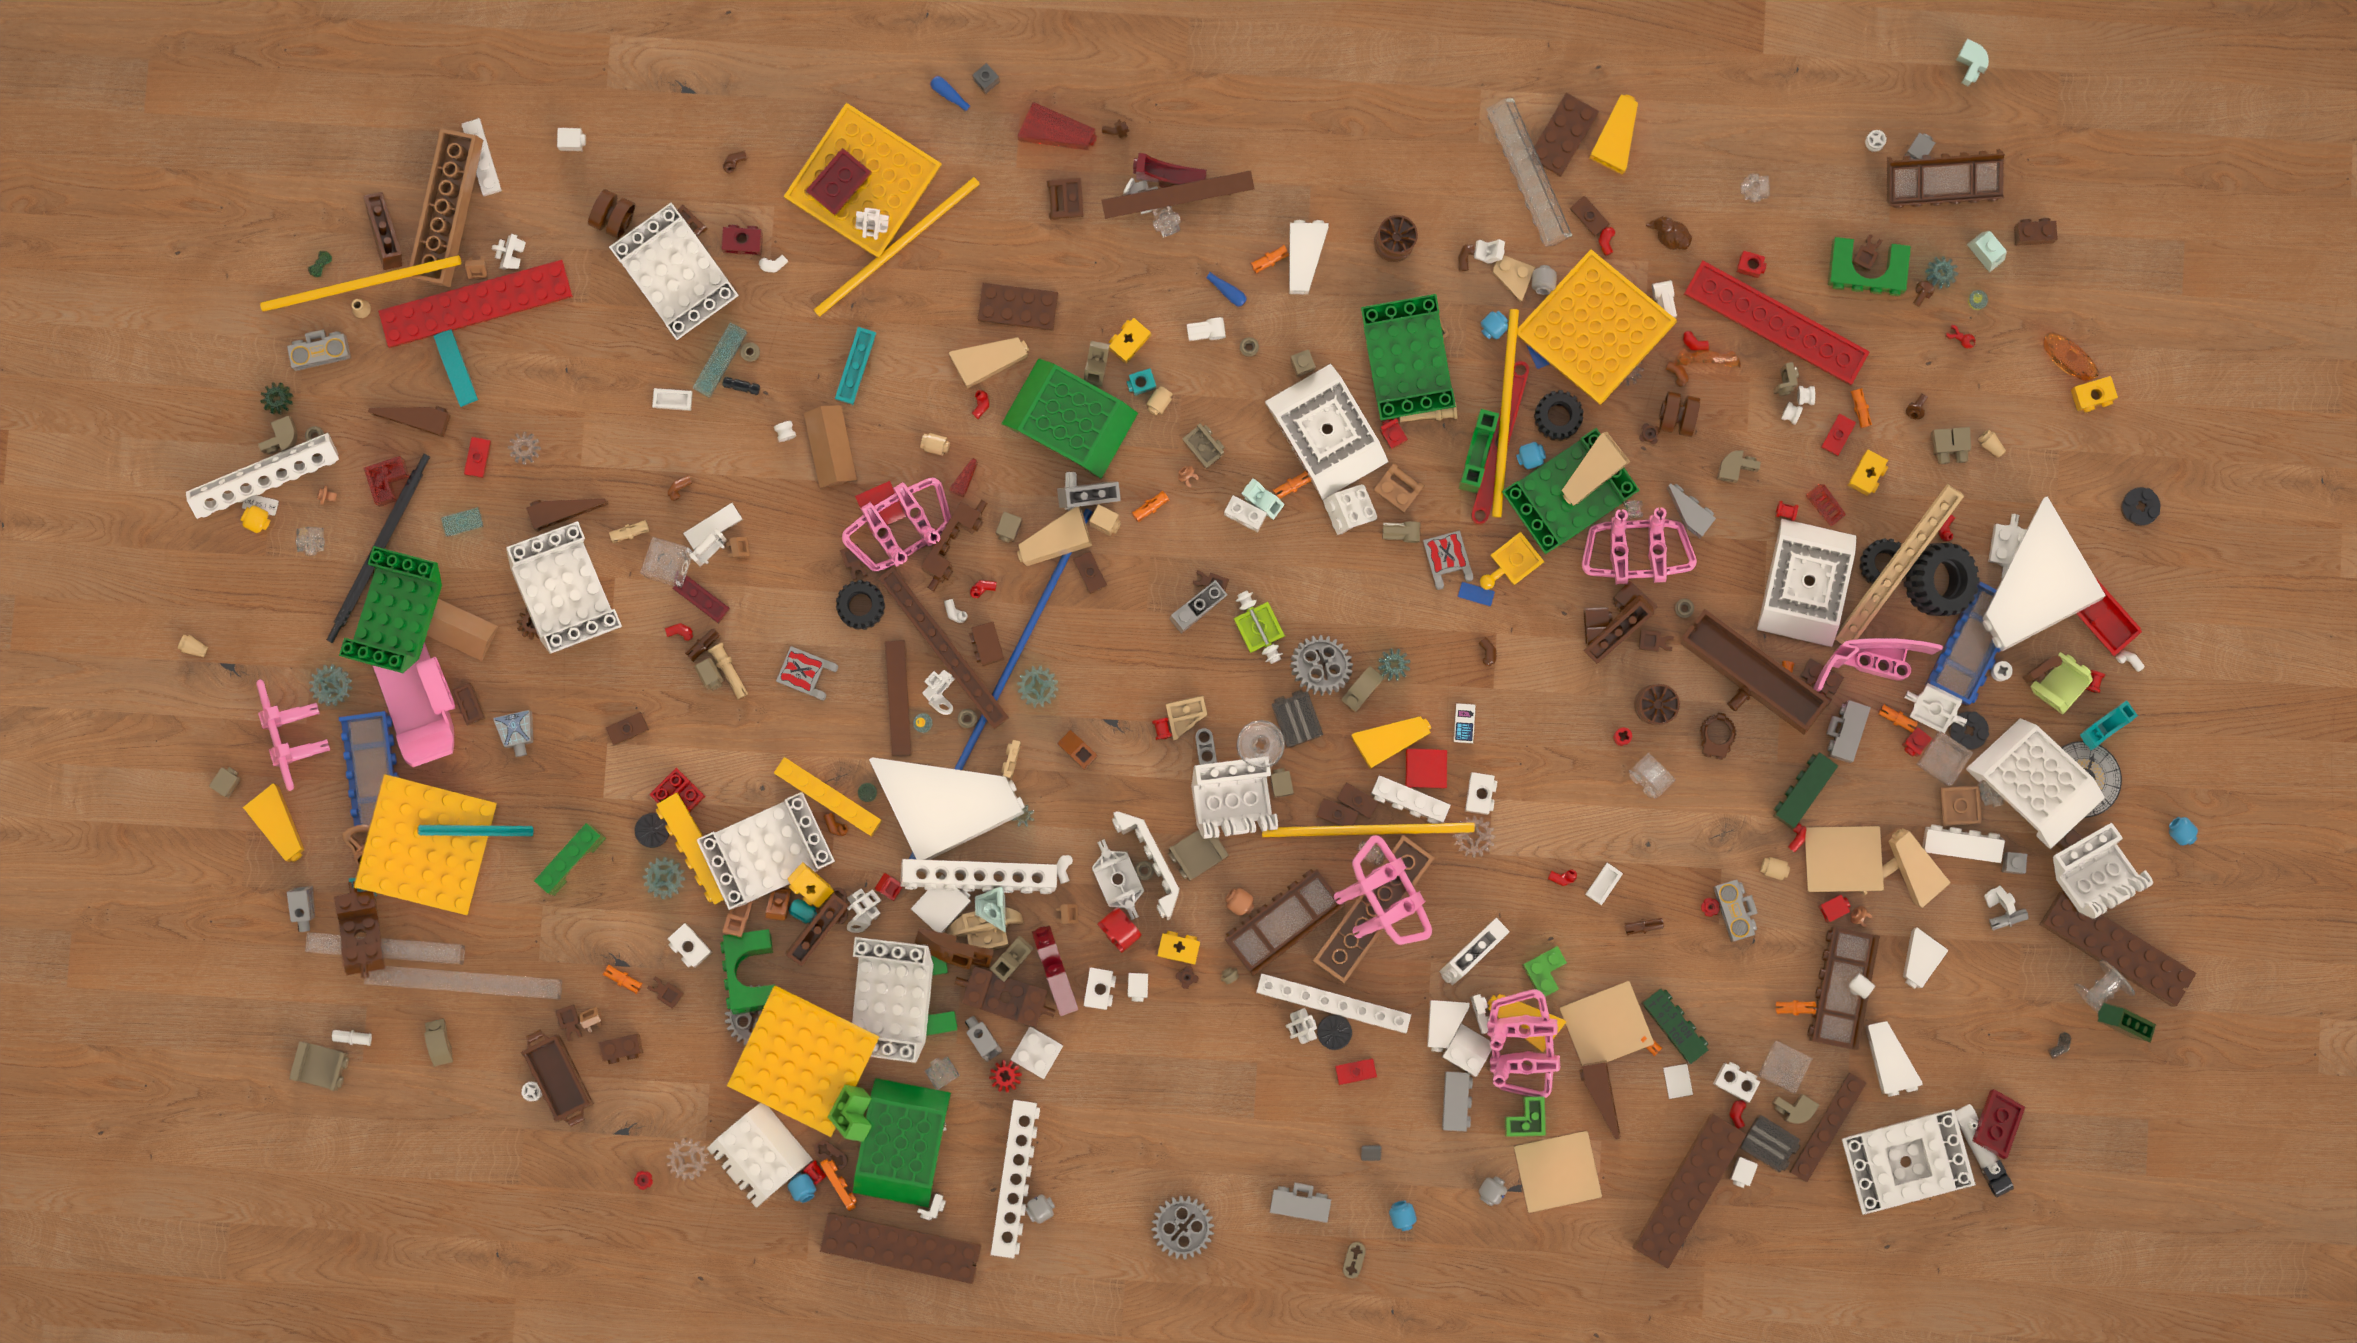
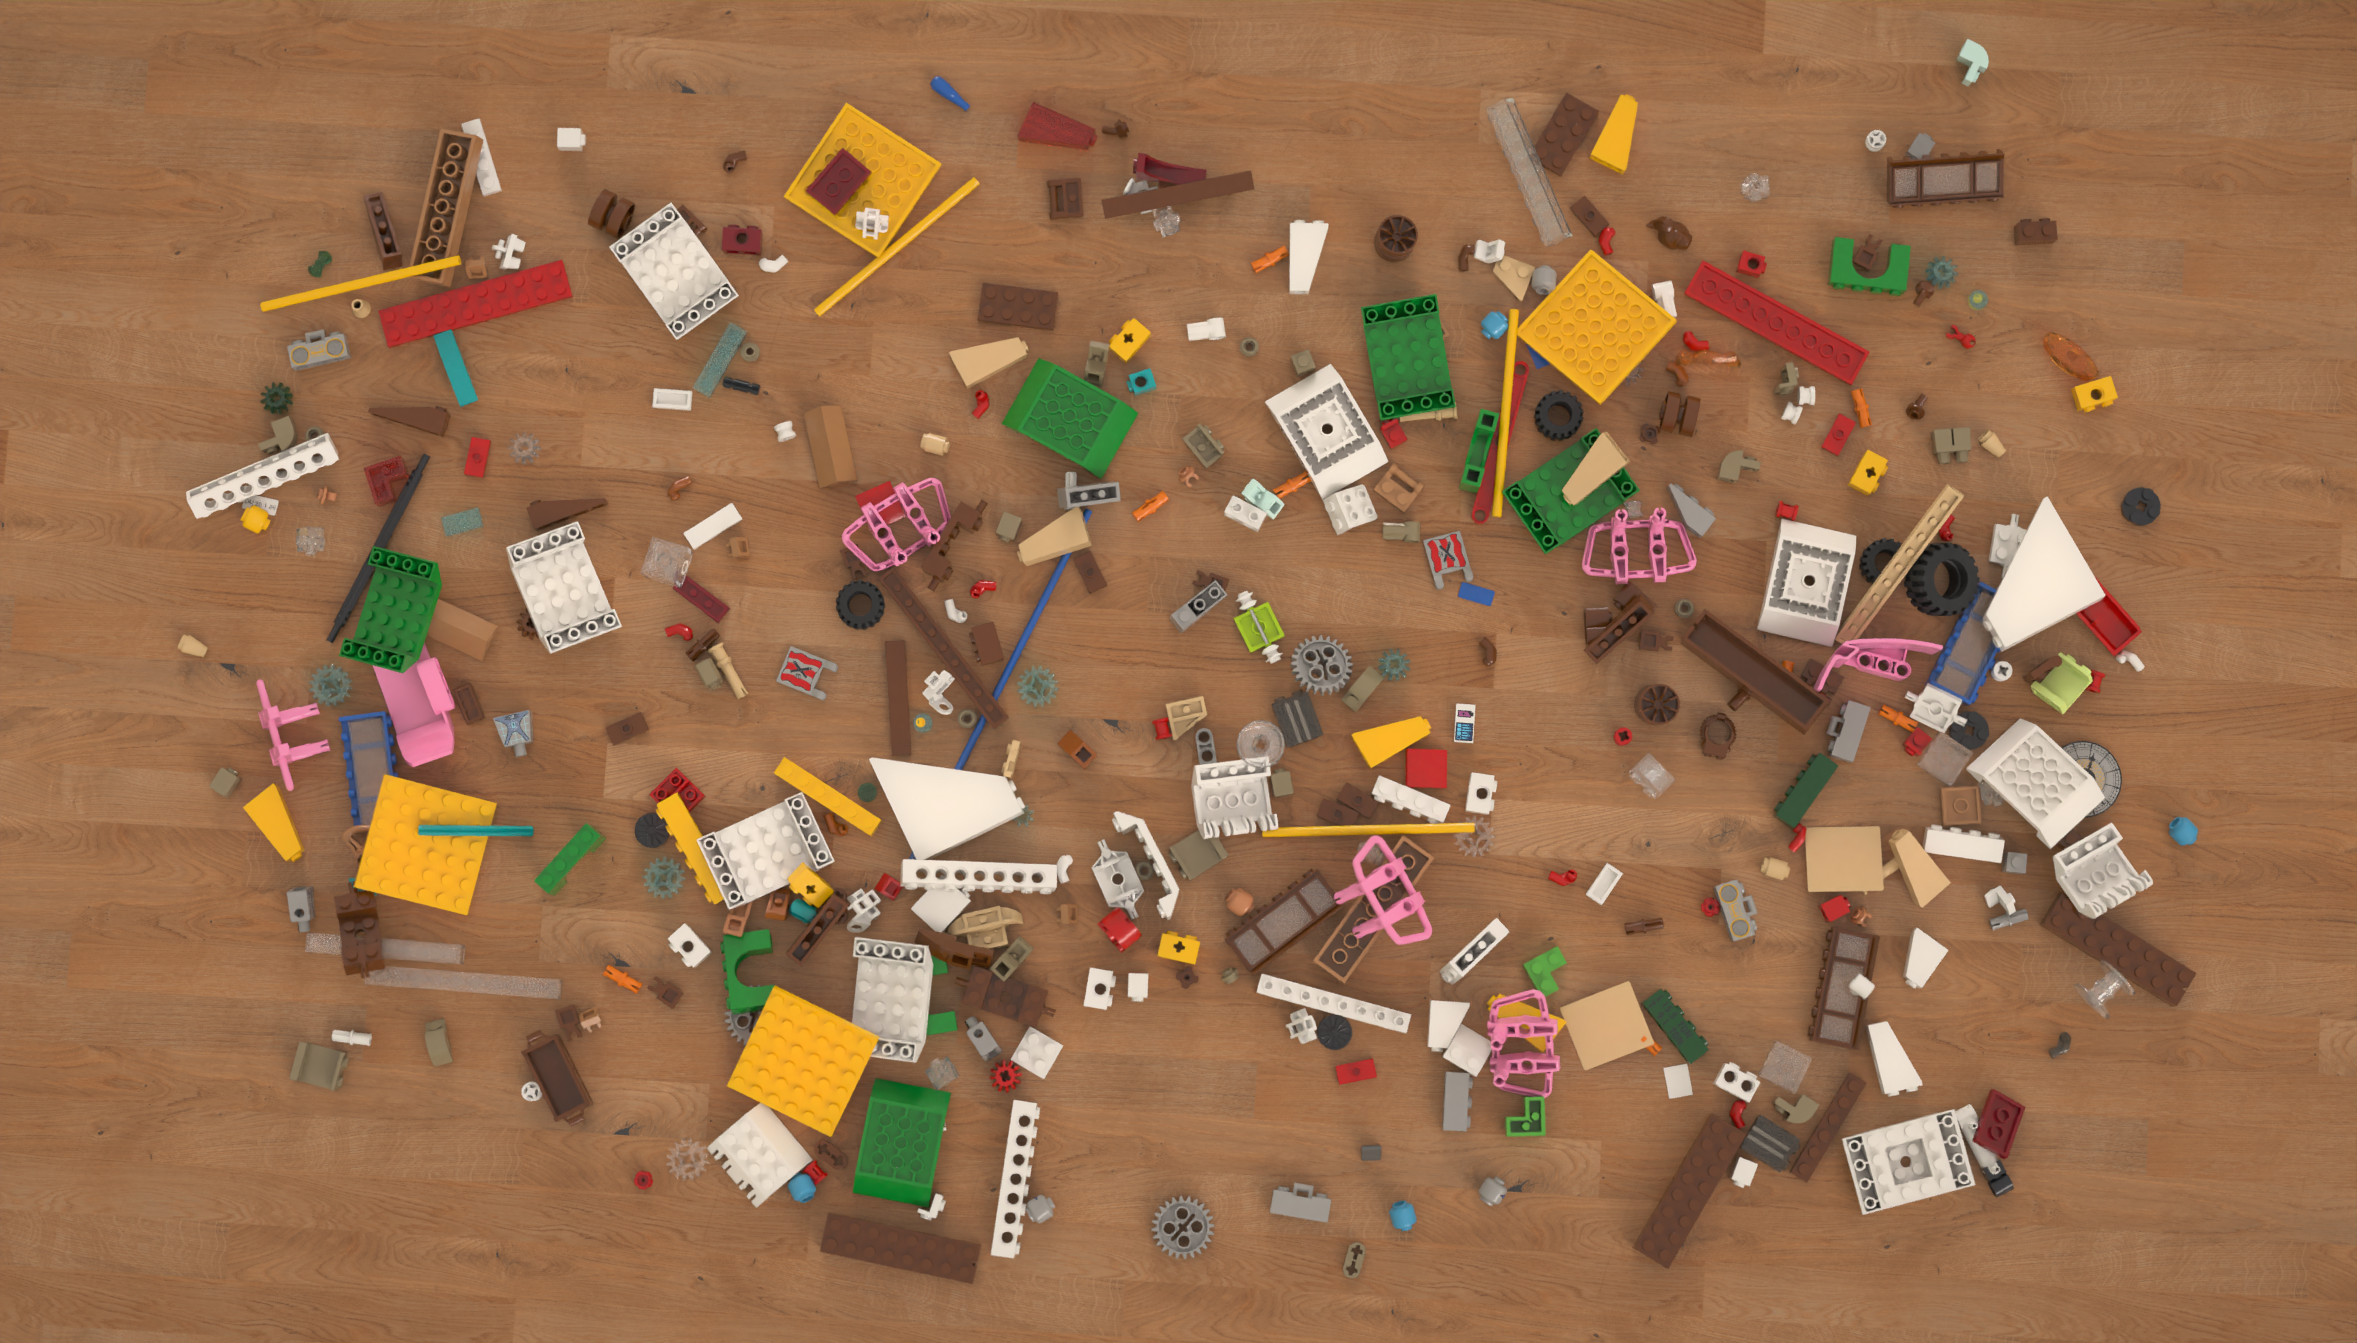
reddish brown brick [599,1034,643,1064] -> none
tan pin [609,520,650,544] -> none
white container [689,528,728,567] -> none
orange plate [820,1158,857,1211] -> none
bright green brick [828,1085,872,1142] -> none
teal plate [835,327,877,405] -> none
clear red slope [949,458,978,497] -> none
dark grey brick [972,63,1000,94] -> none
light aqua slope [975,887,1006,933] -> none
arch [1032,926,1079,1016] -> none
tan brick [1090,504,1121,537] -> none
tan brick [1146,386,1173,416] -> none
blue piece [1206,272,1247,307] -> none
white plate [1470,994,1490,1034] -> none
yellow plate [1480,532,1544,590] -> none
tan sticker [1514,1131,1602,1213] -> none
dark azure head [1516,442,1546,469] -> none
reddish brown slope [1580,1060,1621,1139] -> none
orange pin [1776,1000,1817,1015] -> none
clear red slope [1806,484,1846,526] -> none
light aqua torso [1967,231,2007,272] -> none
teal arch [2080,700,2138,750] -> none
dark green brick [2098,1003,2156,1043] -> none

